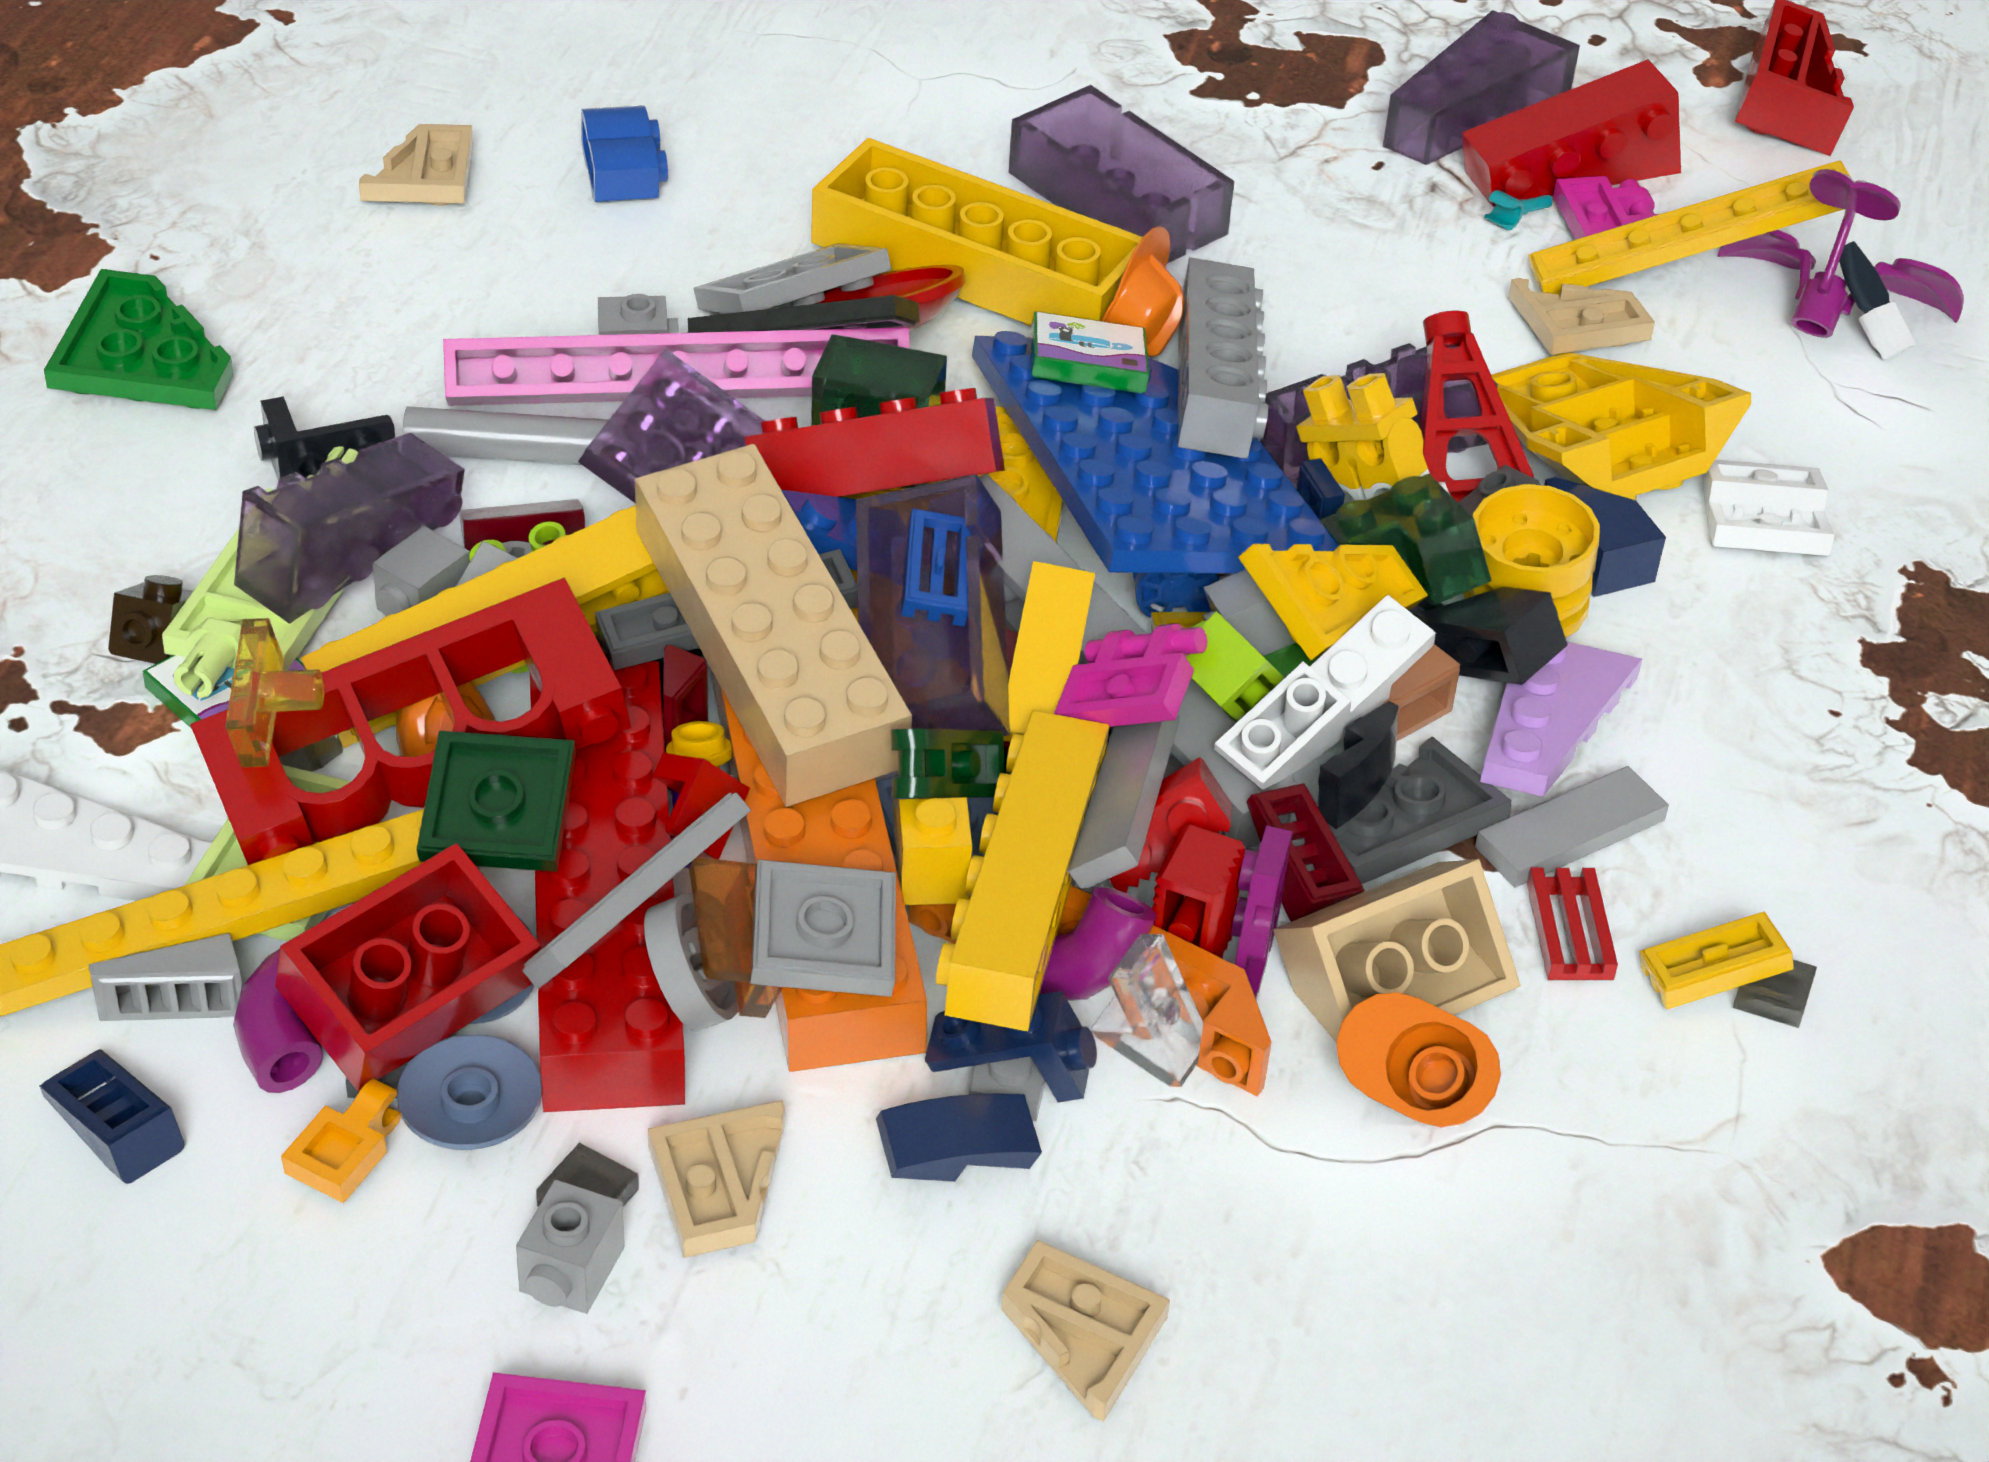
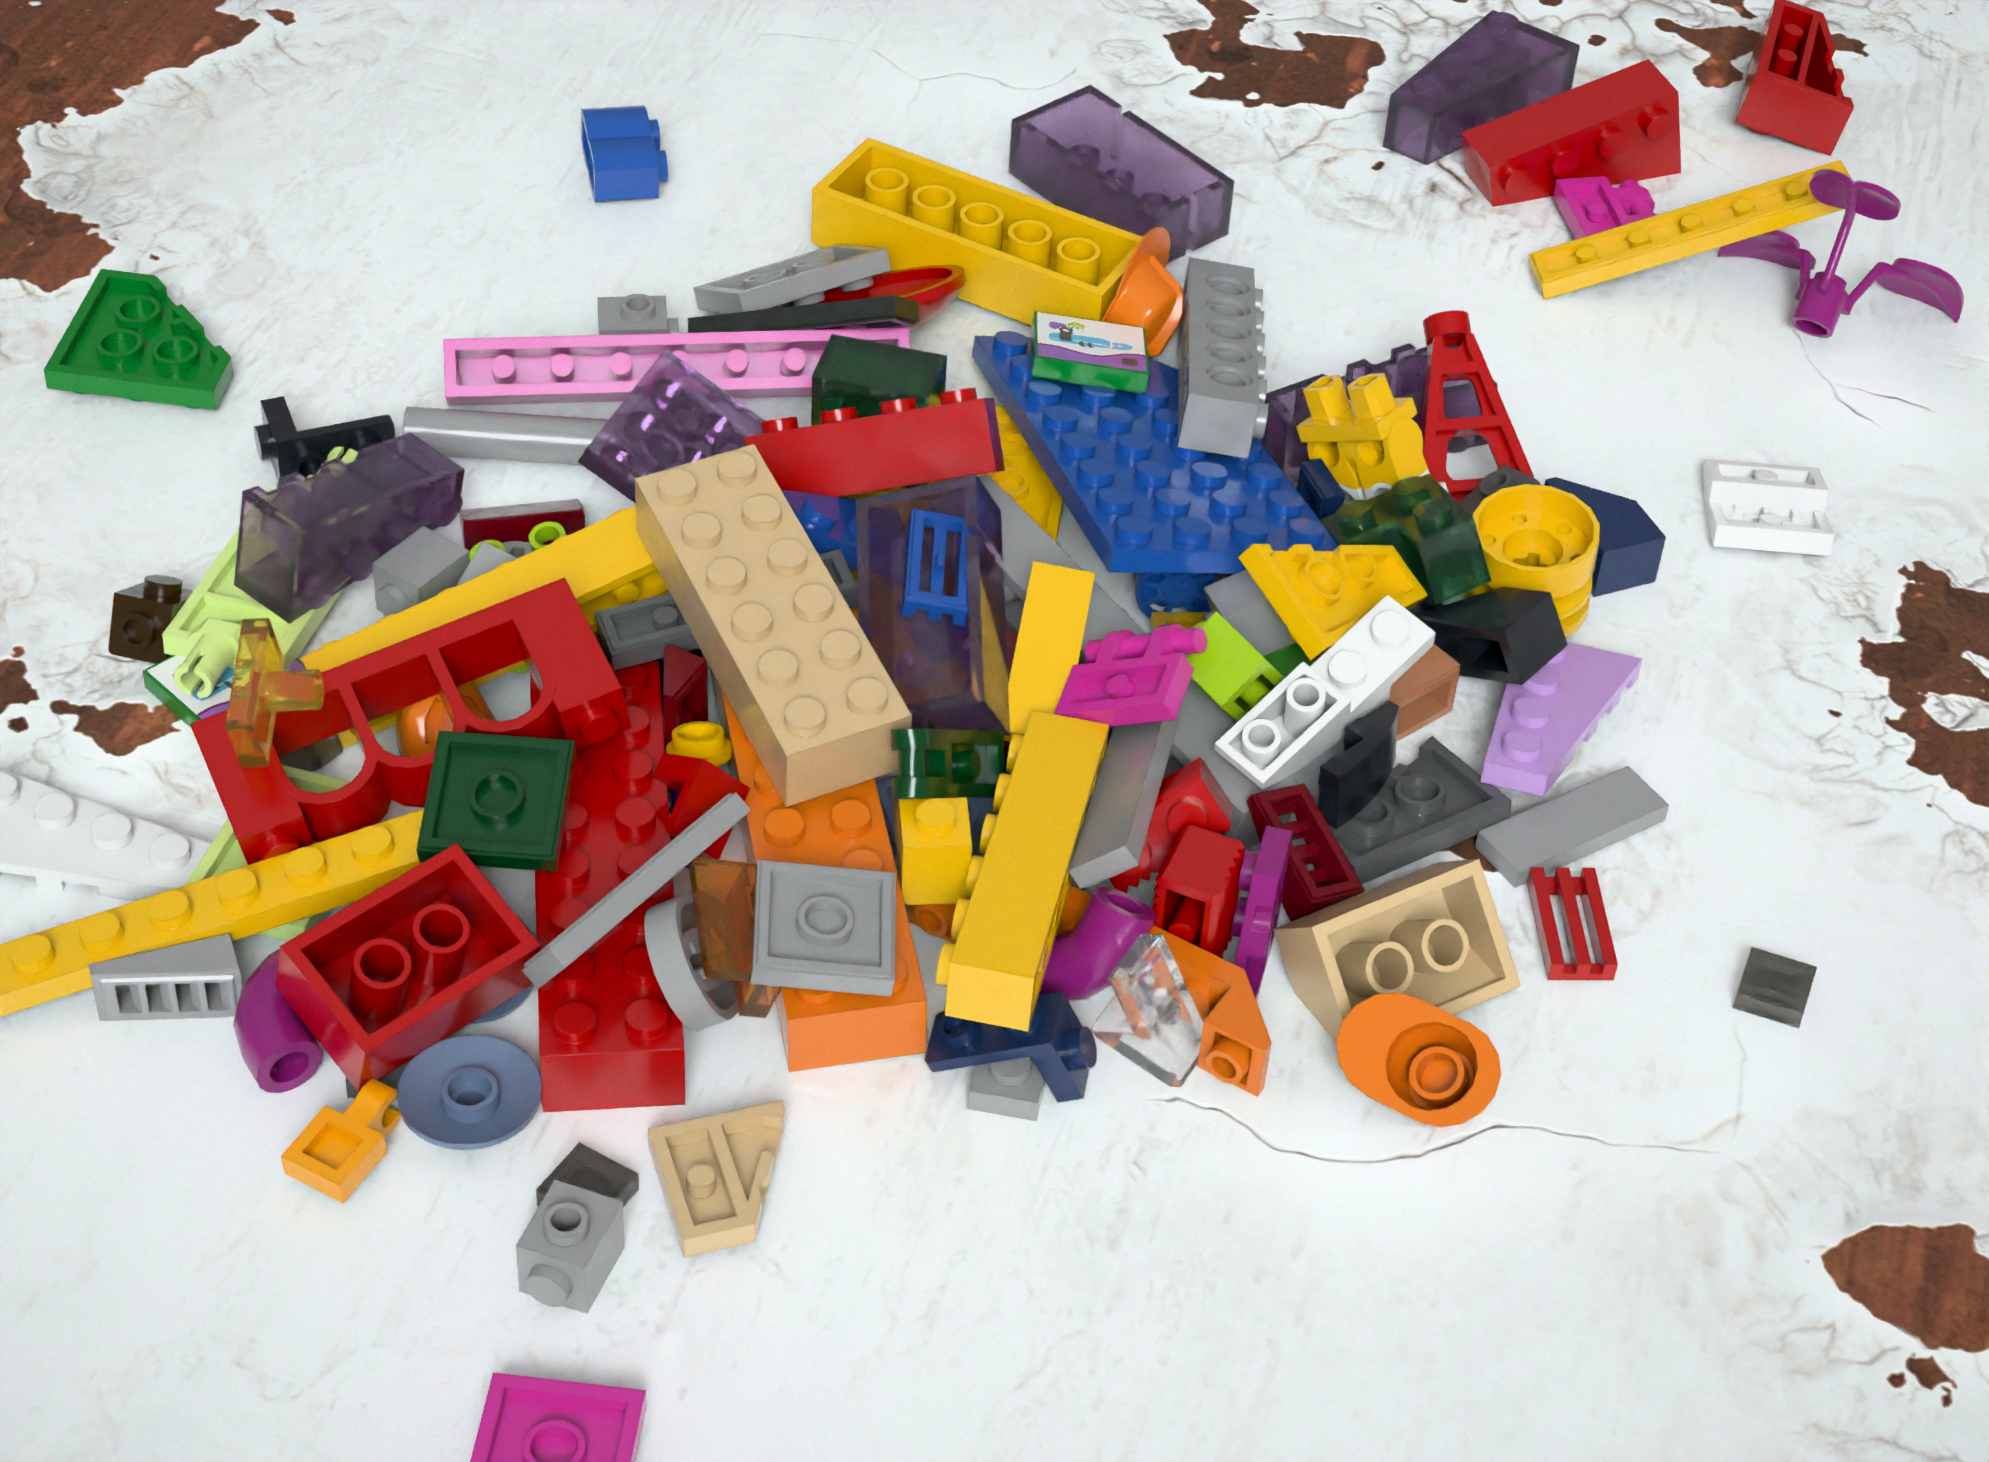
dark blue slope [39,1049,185,1184] -> none
tan wing [359,124,473,206] -> none
dark blue slope [876,1093,1042,1182] -> none
tan wing [1001,1240,1170,1422] -> none
teal hand [1484,190,1553,230] -> none
yellow wedge [1491,352,1751,500] -> none
tan wing [1509,278,1655,355] -> none
yellow tile [1639,911,1794,1010] -> none
piece [1839,241,1916,360] -> none

